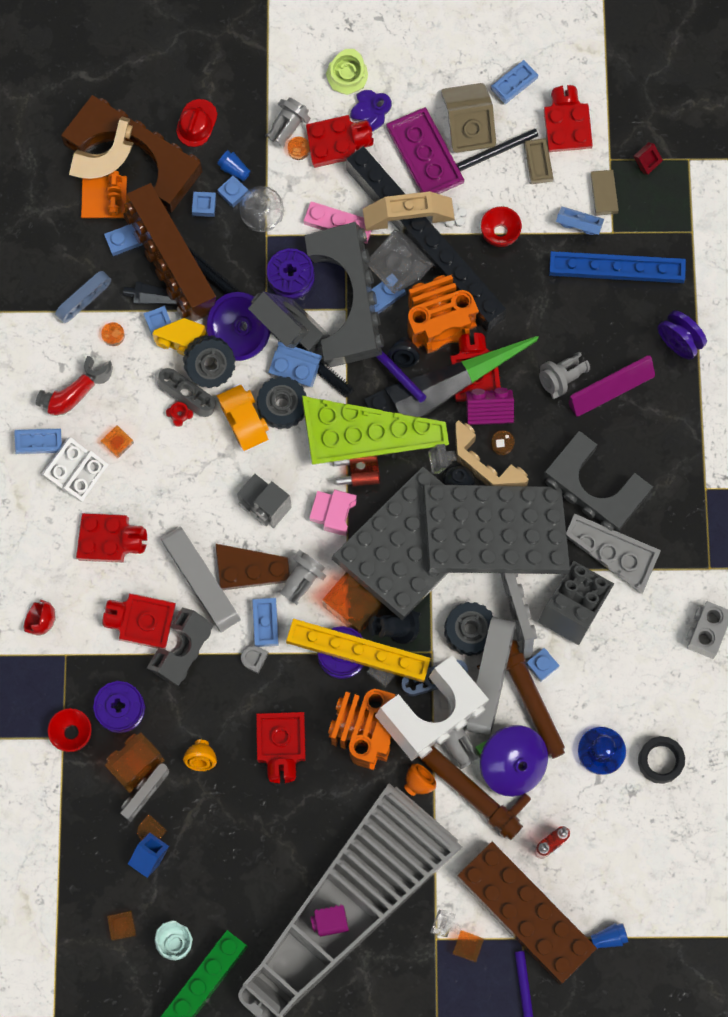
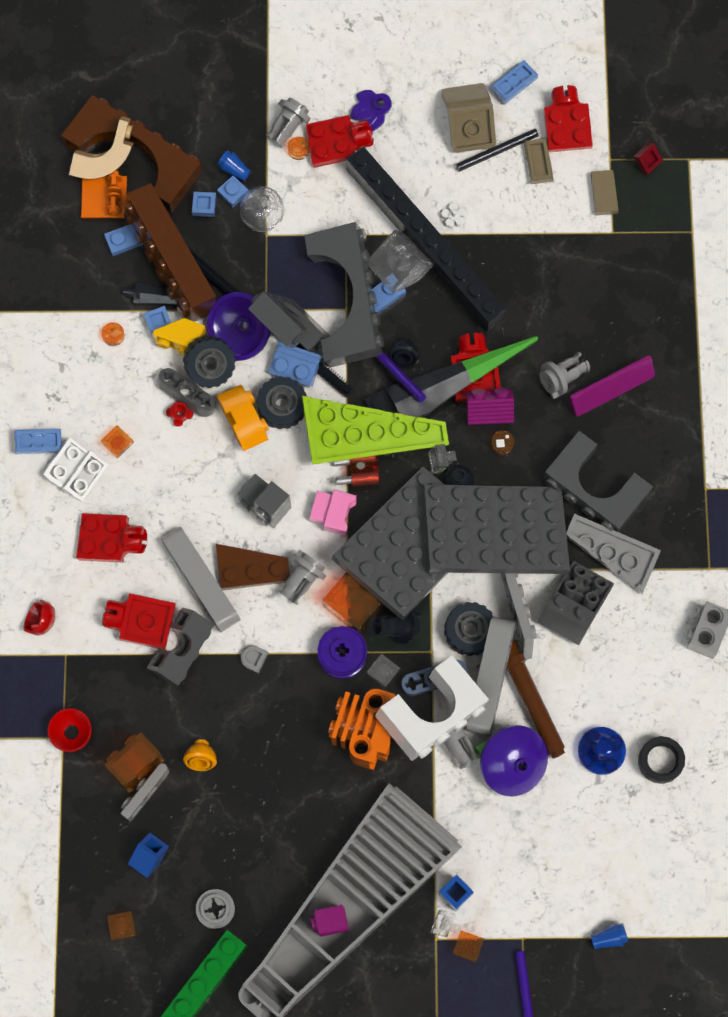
piece [36,356,113,416] -> none
sand blue beam [55,271,111,323] -> none
dark purple wheel [93,681,146,734] -> none
clear orange tile [137,815,167,841] -> none
light aqua hair [155,920,193,961] -> none
red piece [176,99,217,147] -> none
medium blue plate [252,598,279,647] -> none
red plate [256,712,306,783] -> none
dark purple wheel [267,248,315,300] -> none
yellow plate [286,619,431,683] -> none
bright pink plate [304,201,372,244] -> none
yellowish green hat [326,49,368,95] -> none
tan slope [363,191,455,231] -> none
magenta tile [386,107,464,194] -> none
orange brick [404,764,437,796] -> none
orange piece [407,275,479,354] -> none
reddish brown cylinder [418,746,531,840] -> none
tan slope [455,420,529,486] -> none
reddish brown brick [457,841,597,985] -> none
red piece [481,206,522,247] -> none
medium blue plate [526,648,560,682] -> none
clear red piece [534,826,570,859] -> none
blue plate [549,251,686,283] -> none
medium blue plate [556,206,604,235] -> none
dark purple wheel [657,310,707,360] -> none
none -> light grey gear [196,889,235,929]
none -> blue brick [438,874,474,912]

